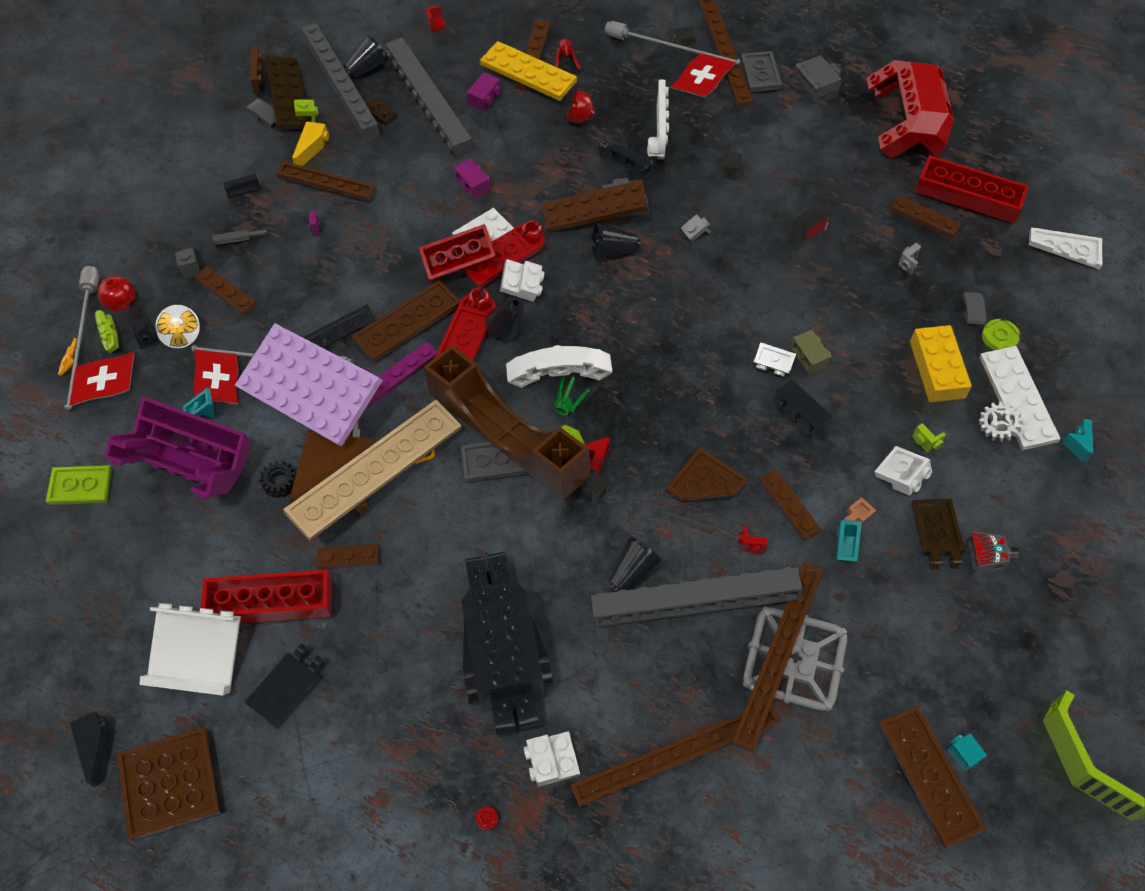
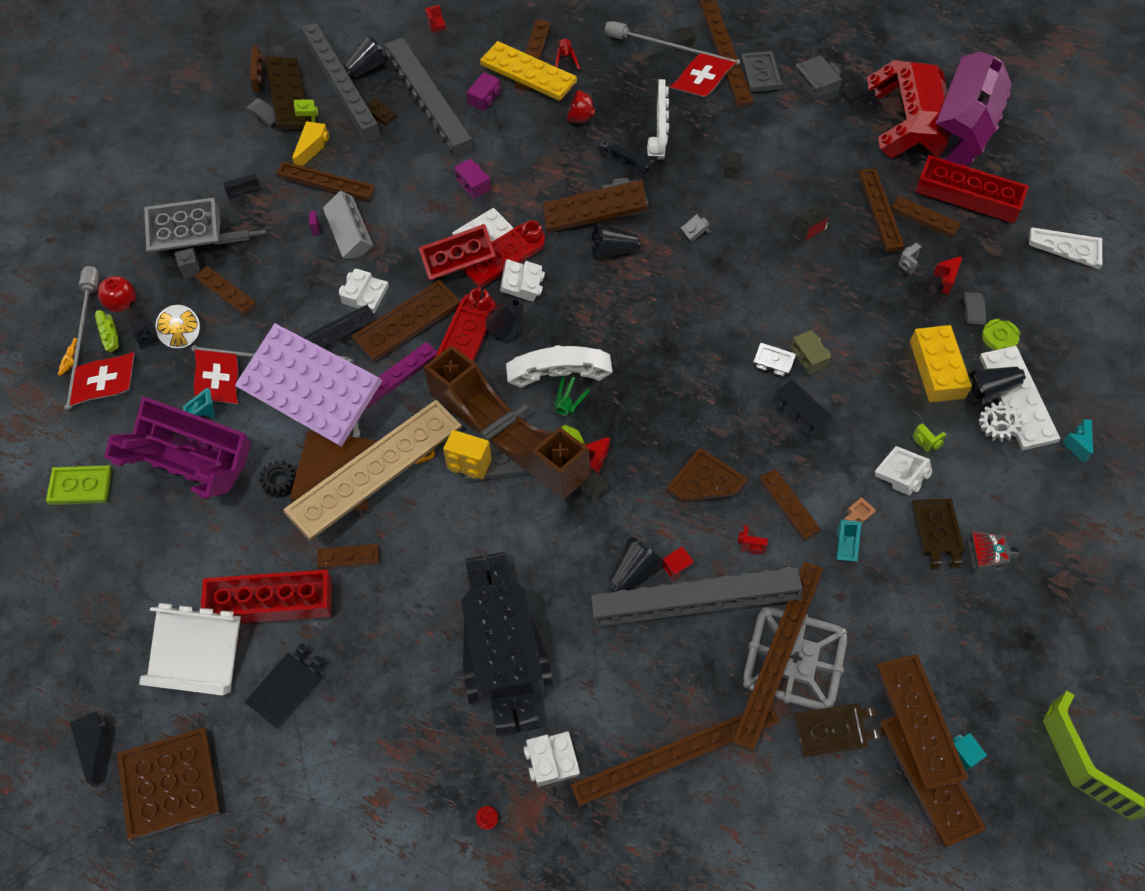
none -> light grey slope [144,198,220,252]
none -> light grey brick [323,190,373,259]
none -> white plate [339,268,389,313]
none -> yellow brick [443,430,492,479]
none -> dark grey axle [480,404,528,440]
none -> red panel [661,547,694,582]
none -> dark brown tile [794,703,882,758]
none -> reddish brown plate [858,168,904,252]
none -> reddish brown plate [876,654,968,792]
none -> red slope [933,257,962,294]
none -> magenta wedge [936,51,1012,166]
none -> black cone [968,366,1026,407]

